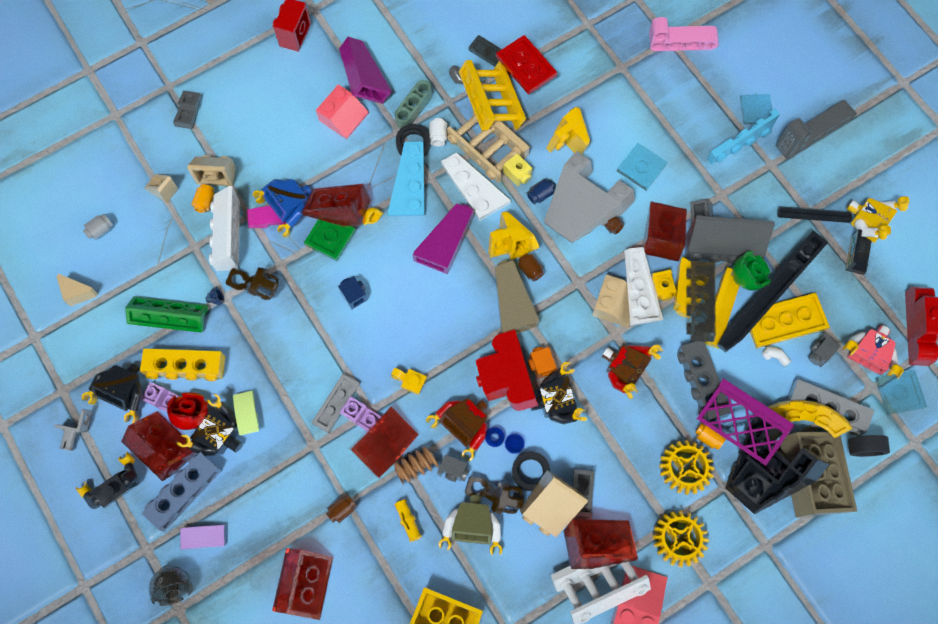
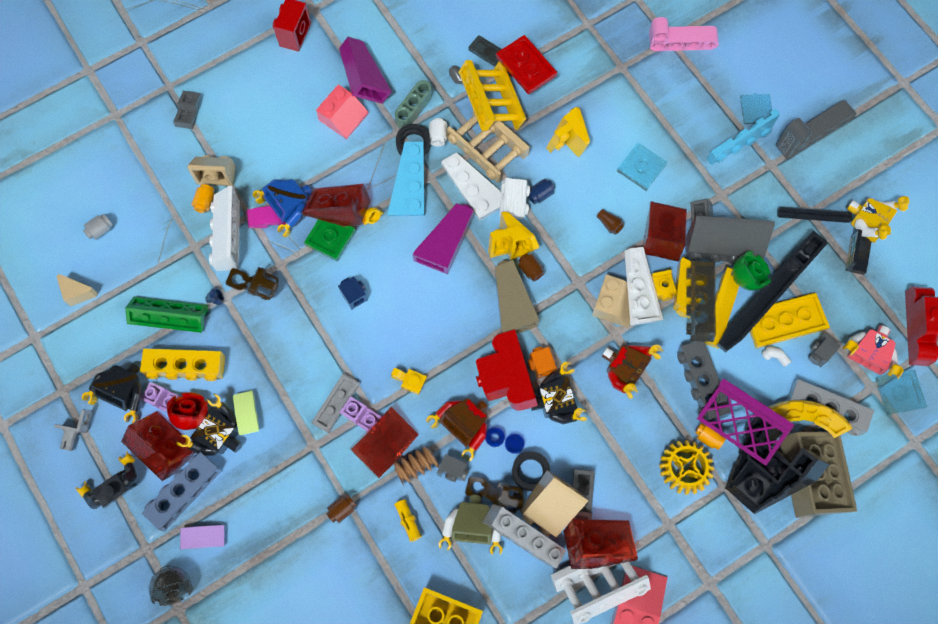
tan slope [144,174,178,203] -> none
clear red slope [272,548,333,620] -> none
light yellow brick [503,153,532,187] -> none
light grey wedge [544,151,635,243] -> none
yellow gear [652,510,709,567] -> none
black tyre [848,435,890,457] -> none
none -> light grey brick [482,504,567,569]
none -> white brick [499,178,530,219]

